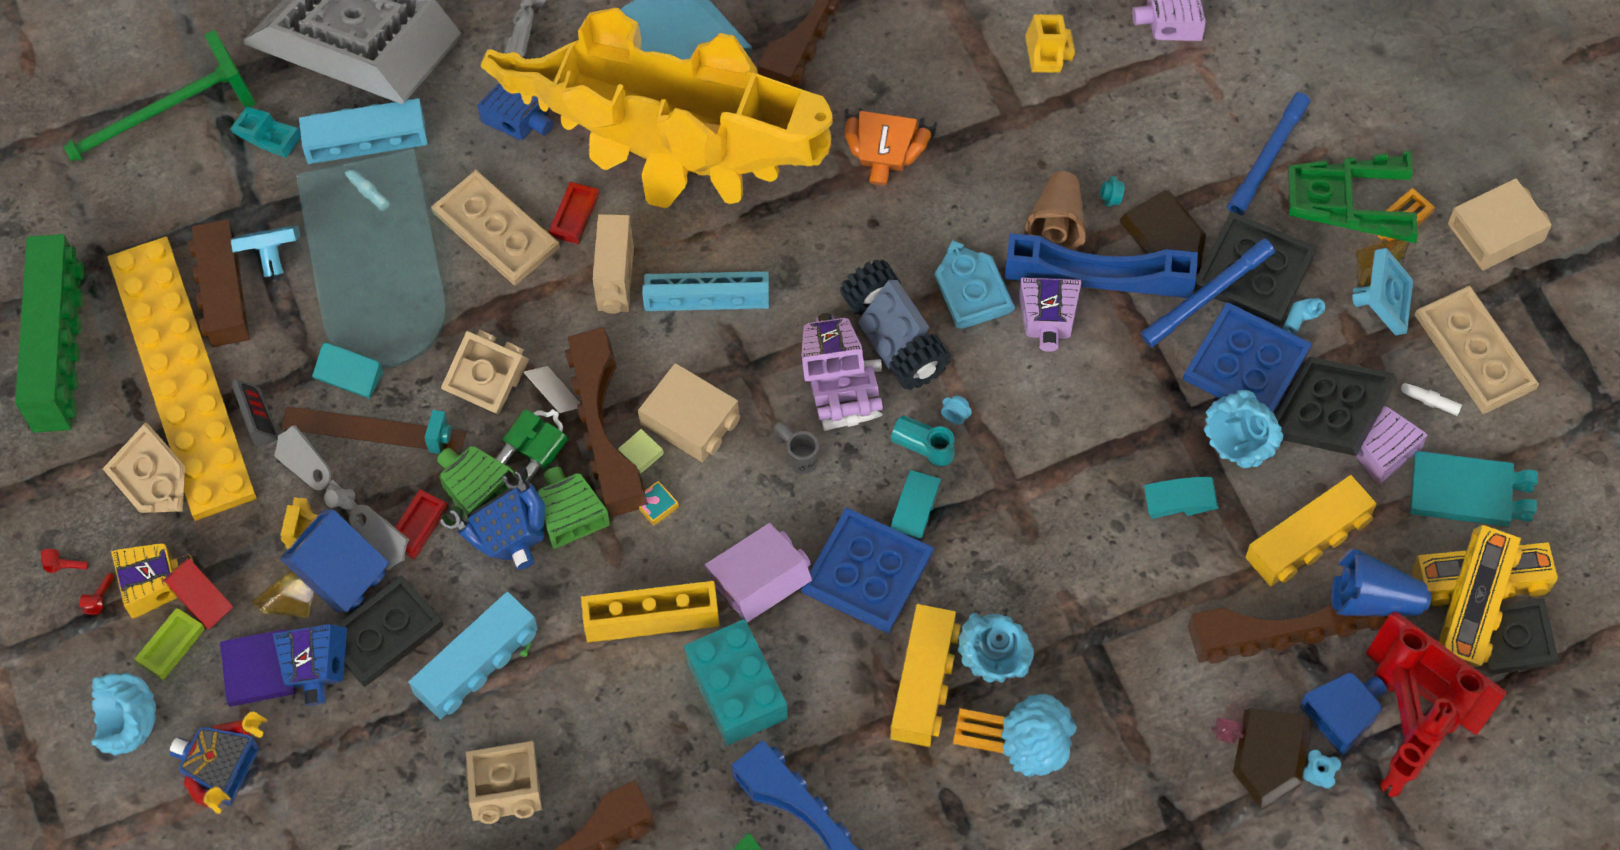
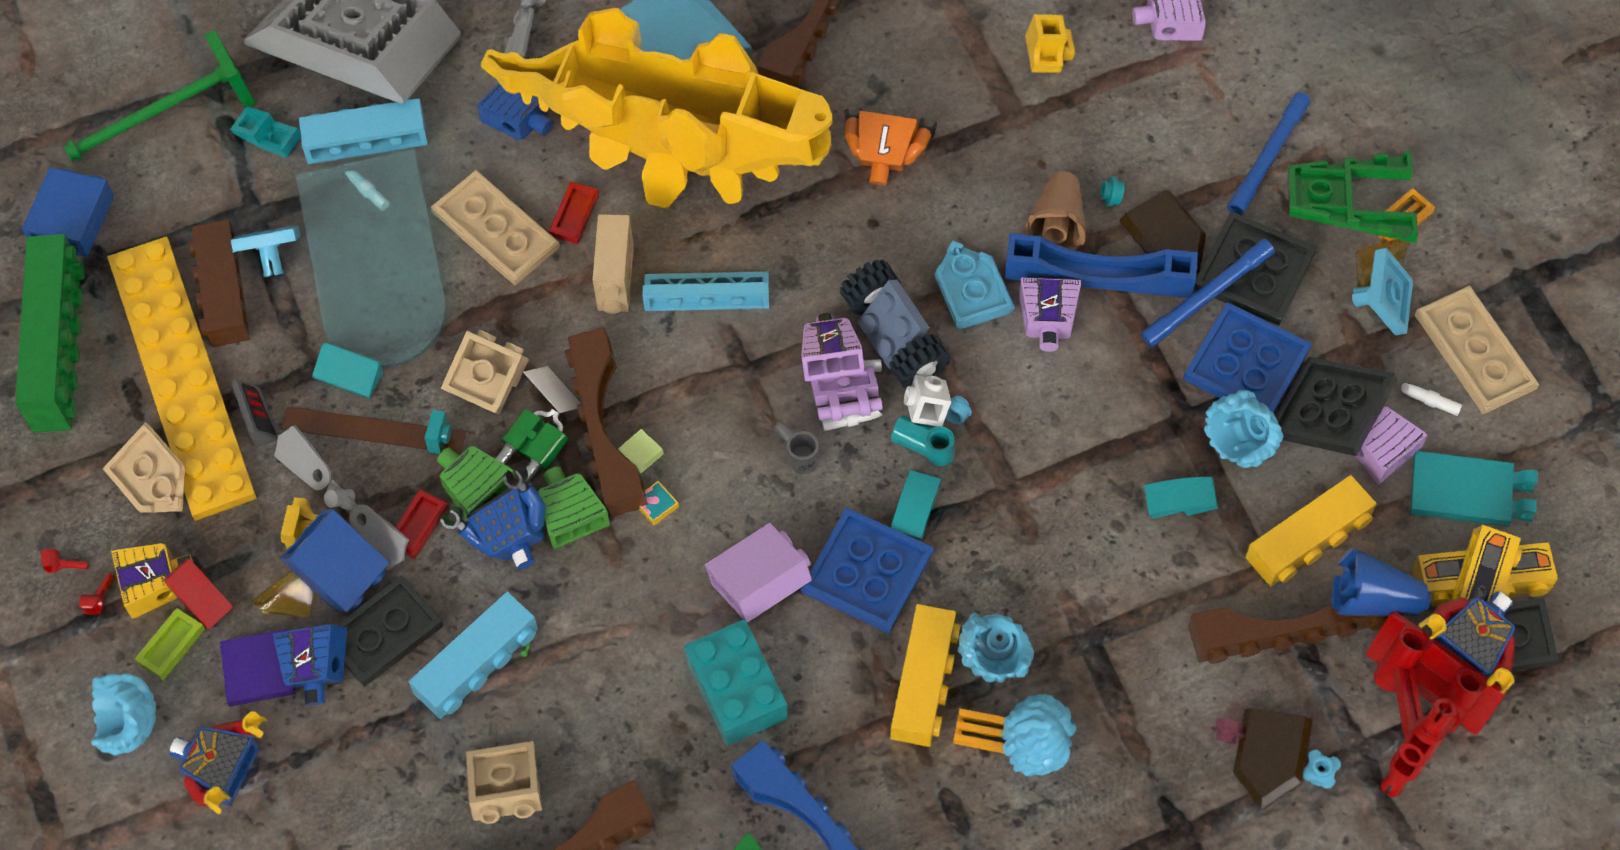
yellow brick [581,581,720,643] -> none
tan brick [638,363,740,463] -> none
medium azure arm [1283,298,1325,334] -> none
blue torso [1300,673,1387,756] -> none
tan brick [1448,178,1552,271] -> none
none -> blue brick [22,167,114,257]
none -> white brick [904,375,951,427]
none -> torso [1419,591,1515,694]

